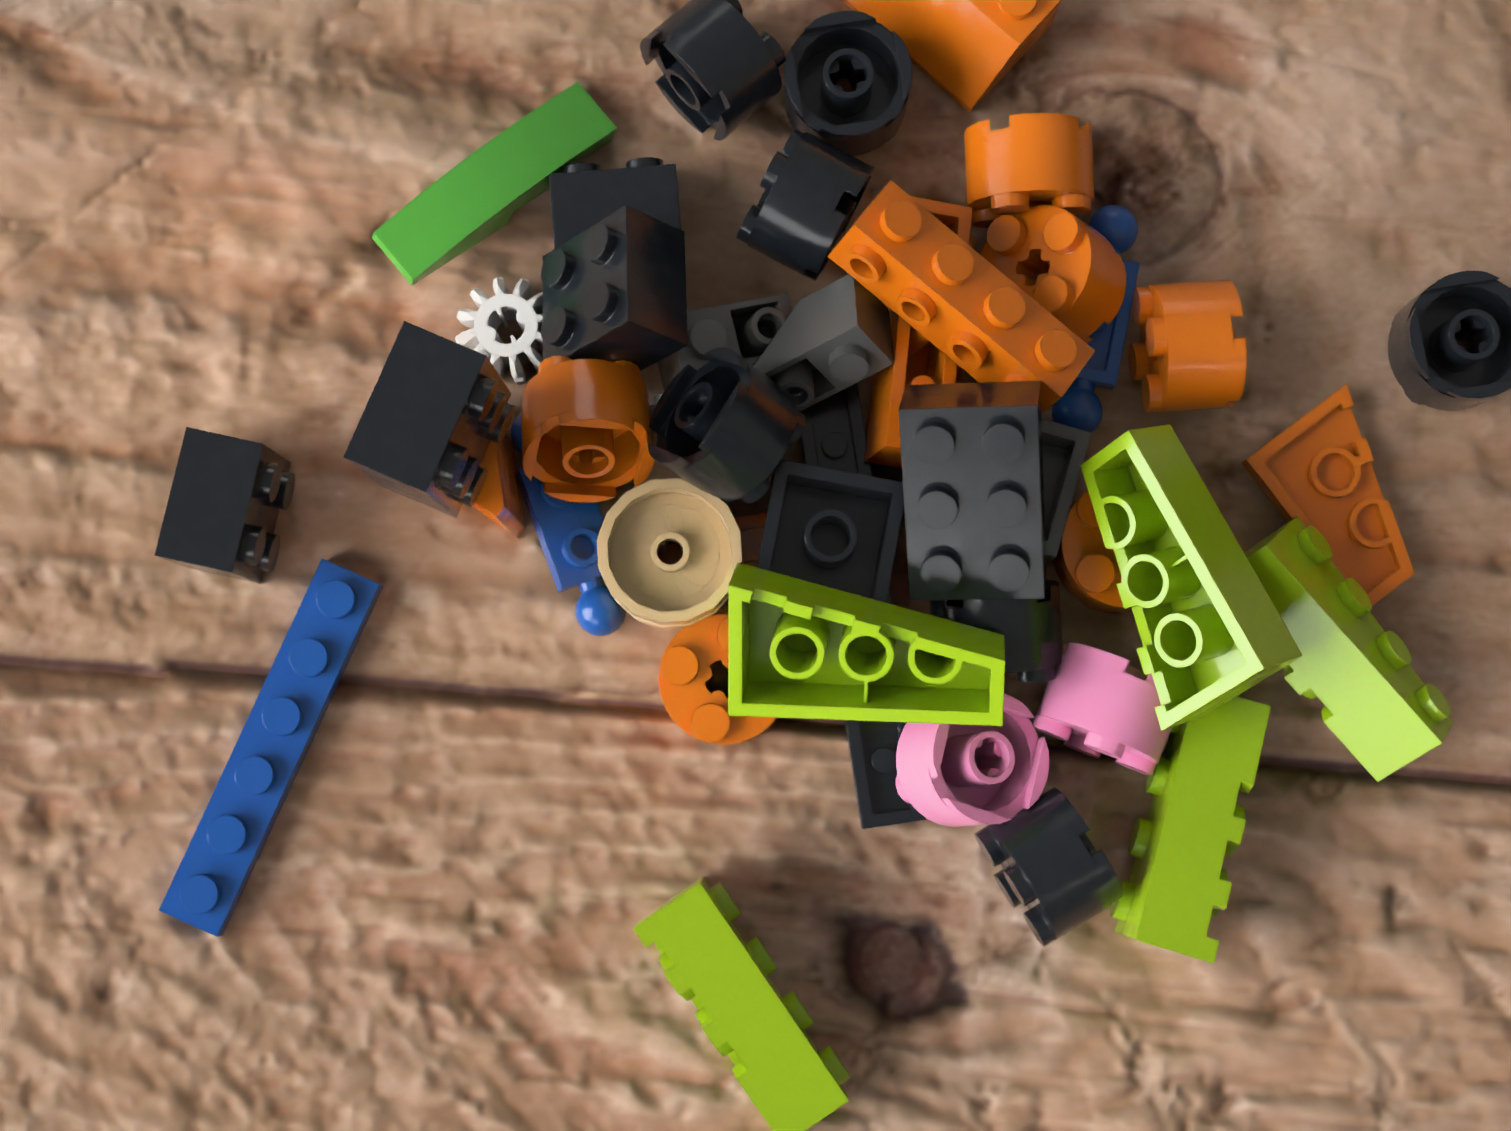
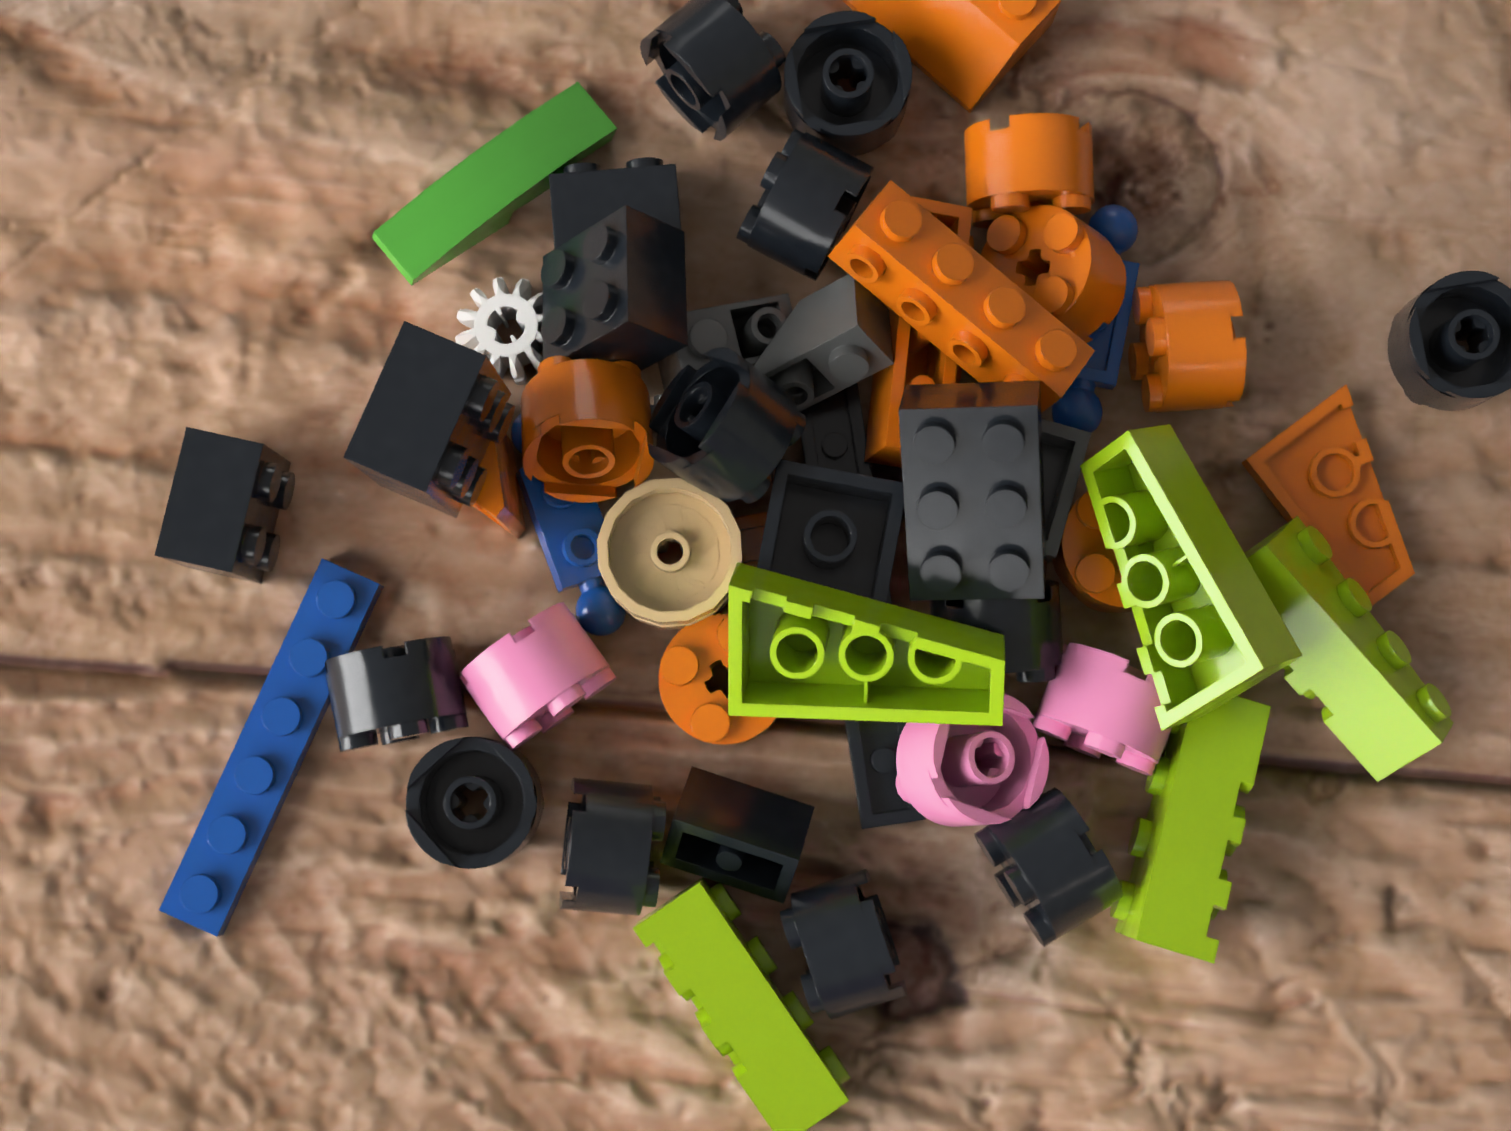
none -> black brick [325,636,469,752]
none -> black brick [405,737,544,869]
none -> bright pink brick [459,602,617,750]
none -> black brick [559,778,666,916]
none -> black brick [660,766,815,904]
none -> black brick [780,869,907,1020]

